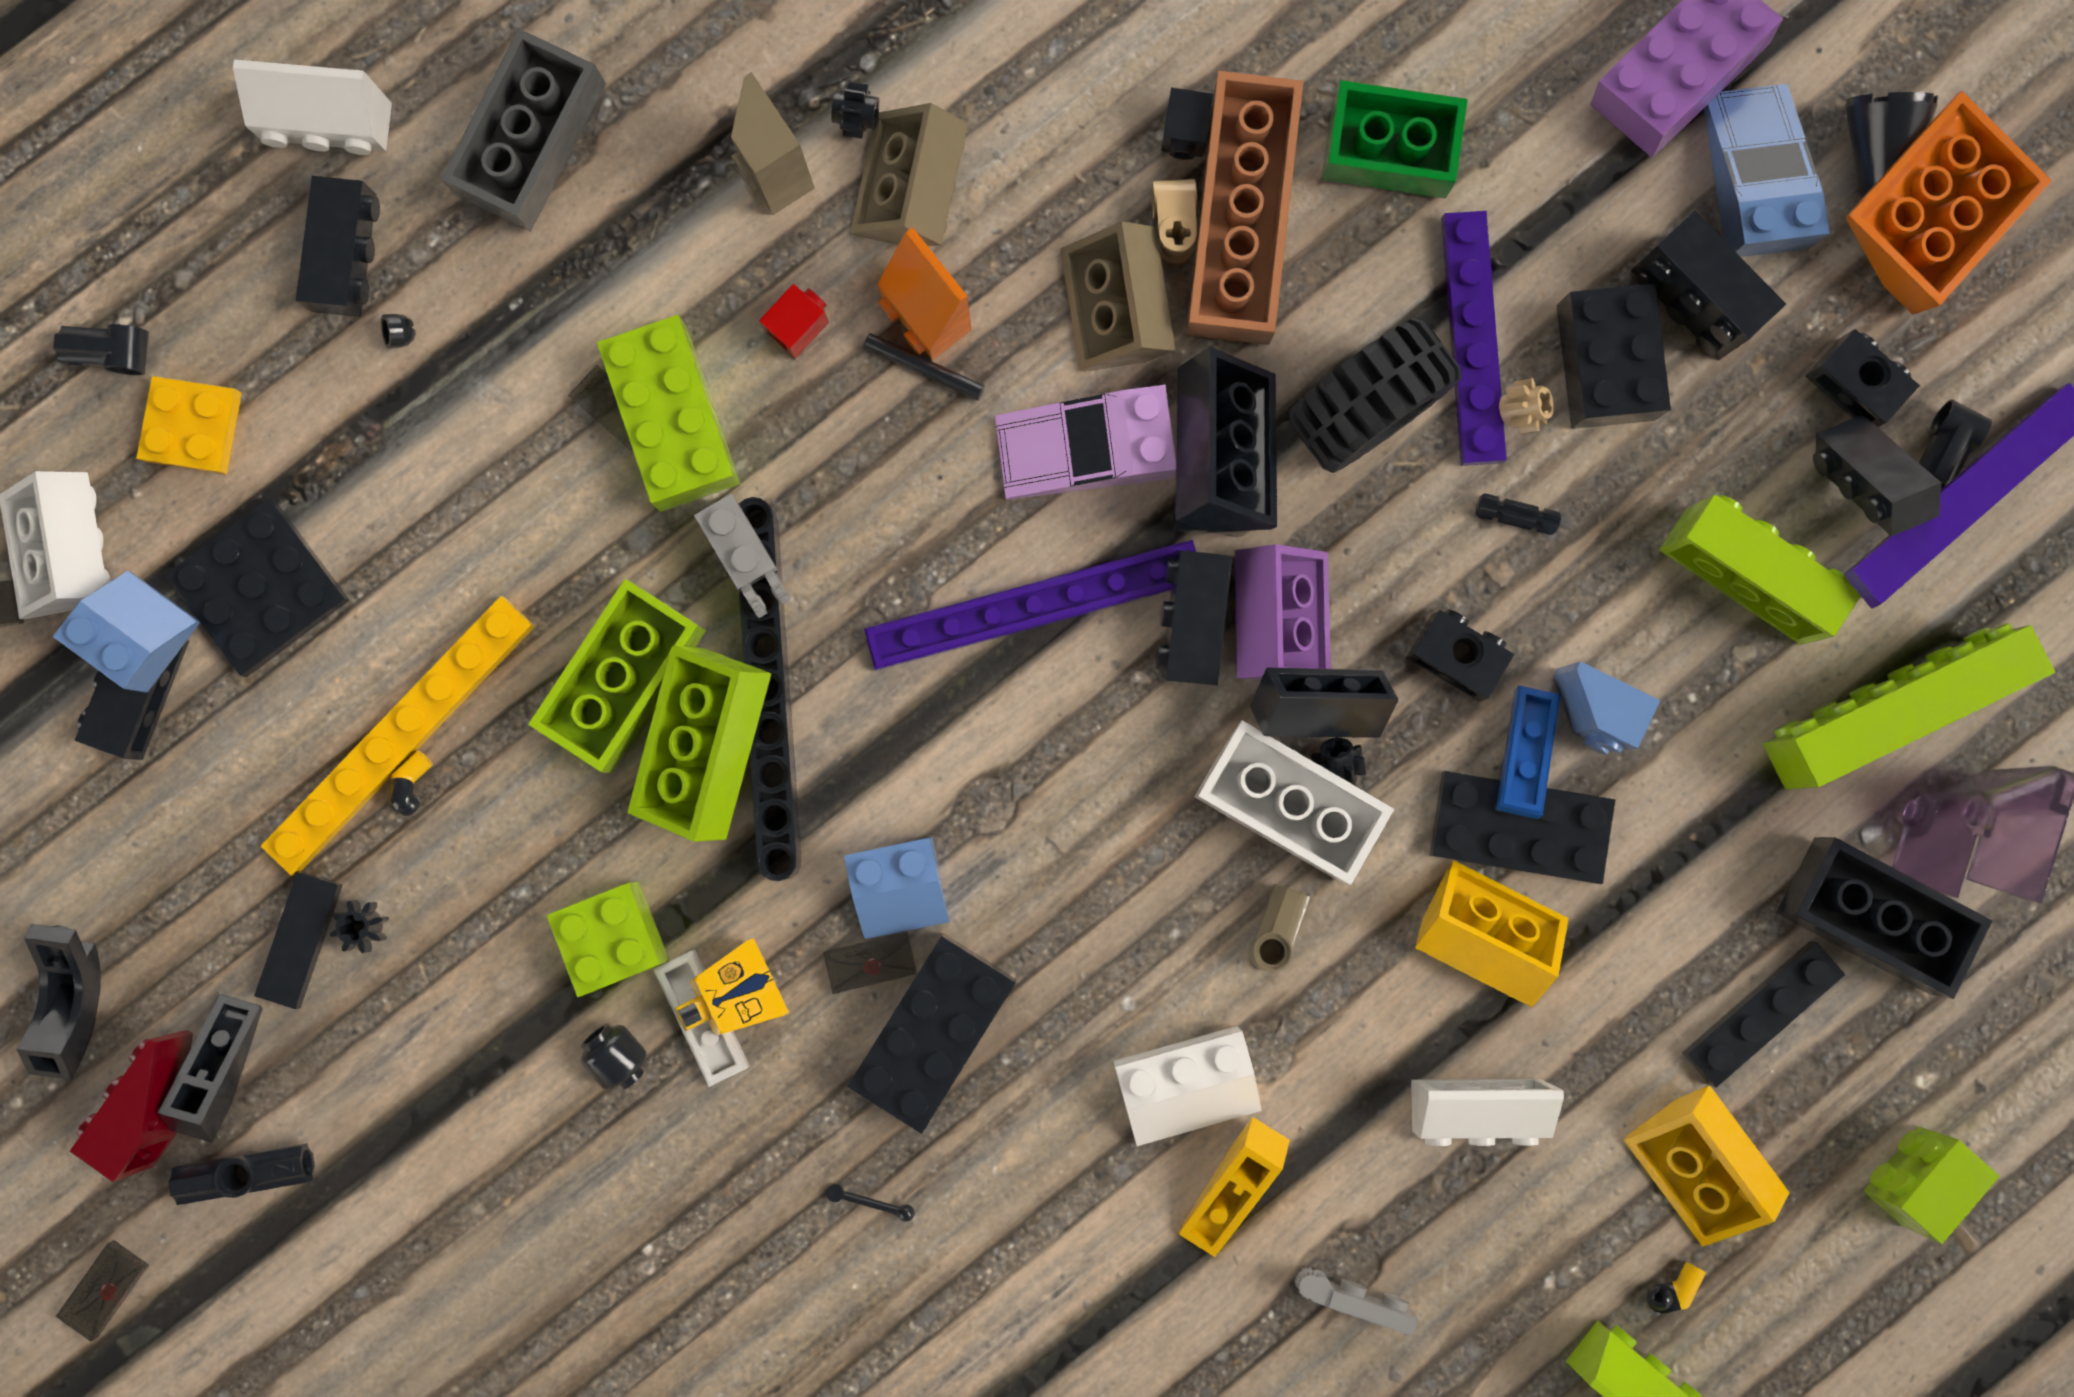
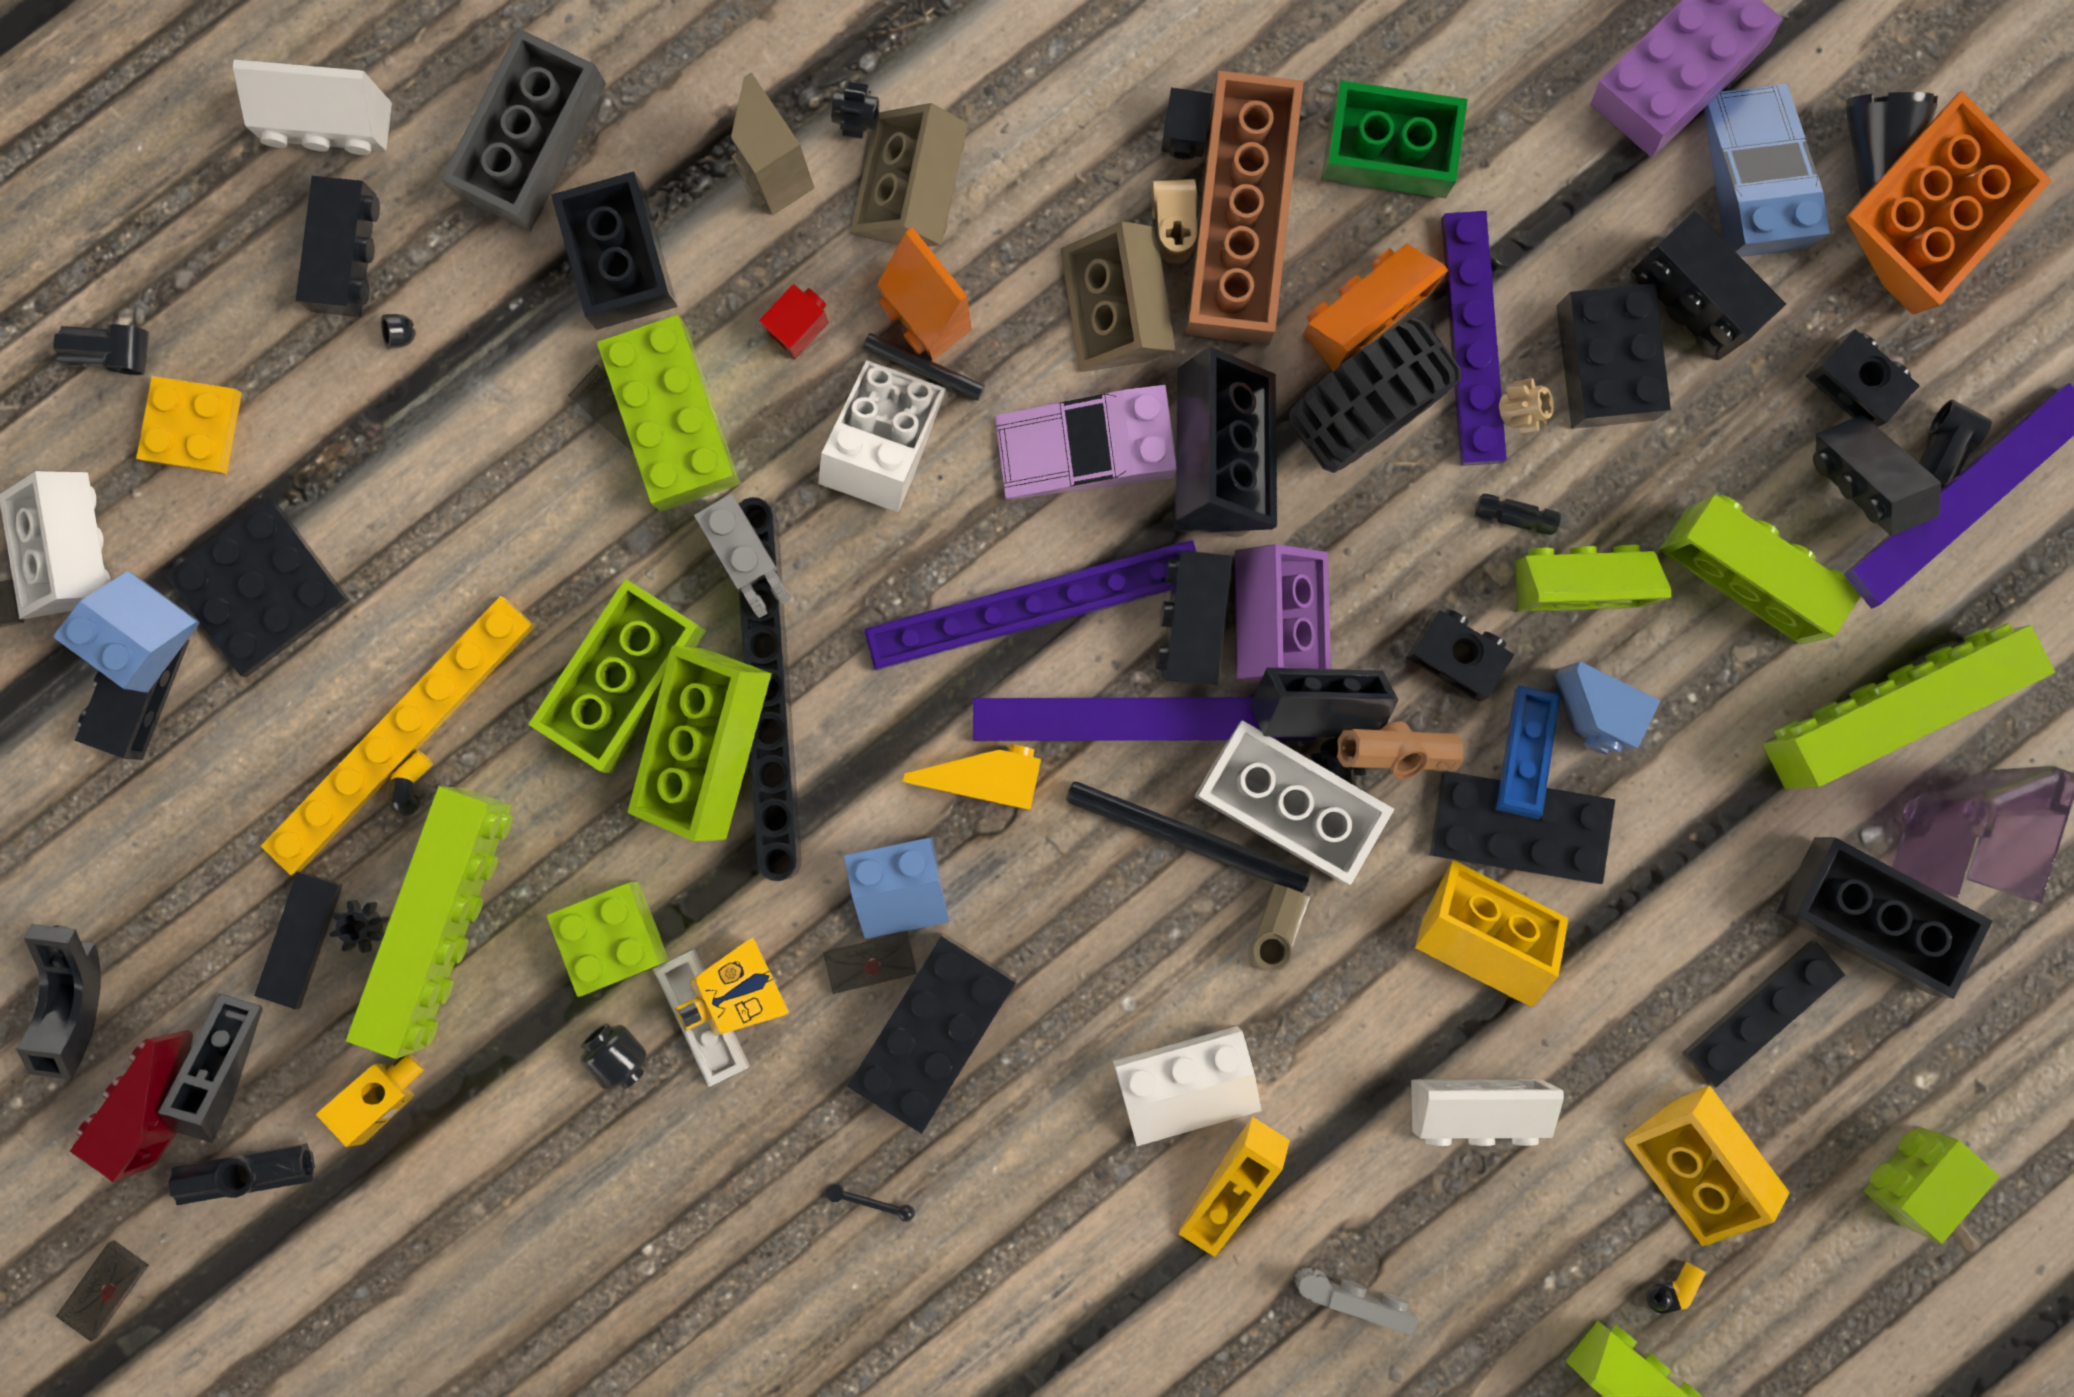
none -> yellow torso [316,1054,425,1147]
none -> lime brick [346,786,513,1059]
none -> black brick [551,171,678,330]
none -> white slope [818,360,946,512]
none -> yellow slope [903,744,1041,810]
none -> dark purple tile [973,697,1316,741]
none -> black axle [1066,781,1310,893]
none -> orange slope [1302,243,1448,371]
none -> medium nougat piece [1337,721,1464,779]
none -> lime slope [1515,545,1672,612]

